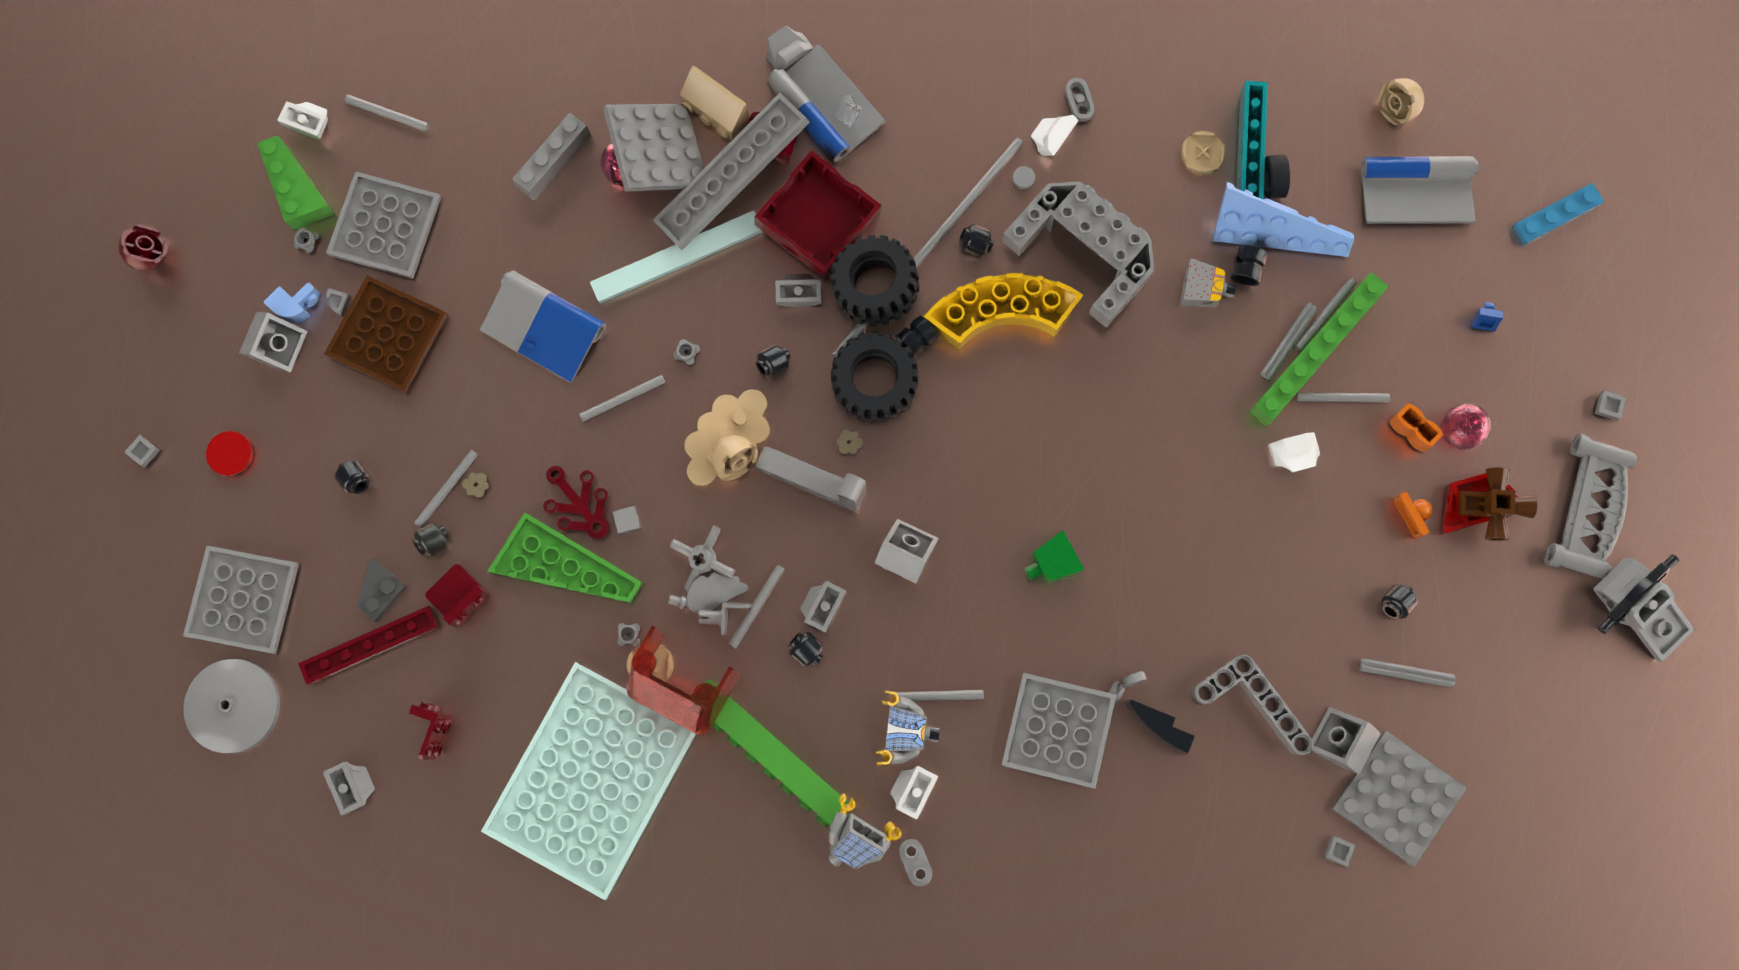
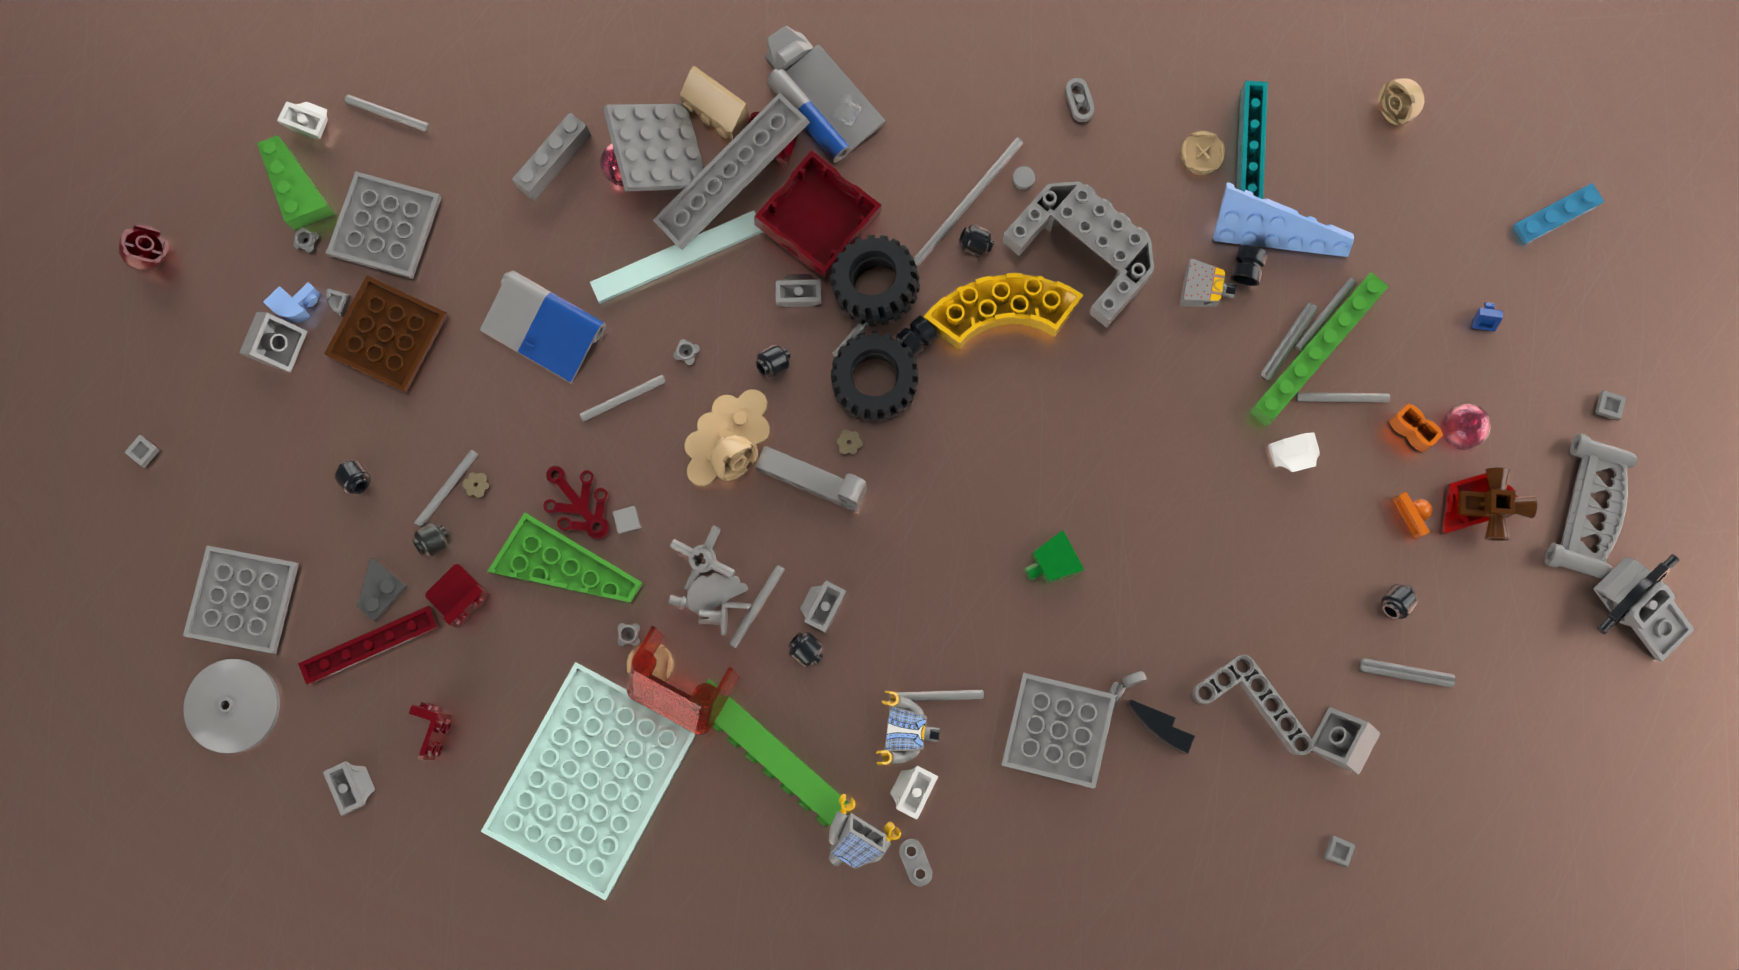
red tile [206,431,254,477] -> none
light grey slope [875,519,939,583] -> none
white slope [1031,115,1079,156] -> none
black tyre [1264,155,1290,199] -> none
light grey plate [1331,731,1467,867] -> none
light grey door [1361,156,1479,224] -> none

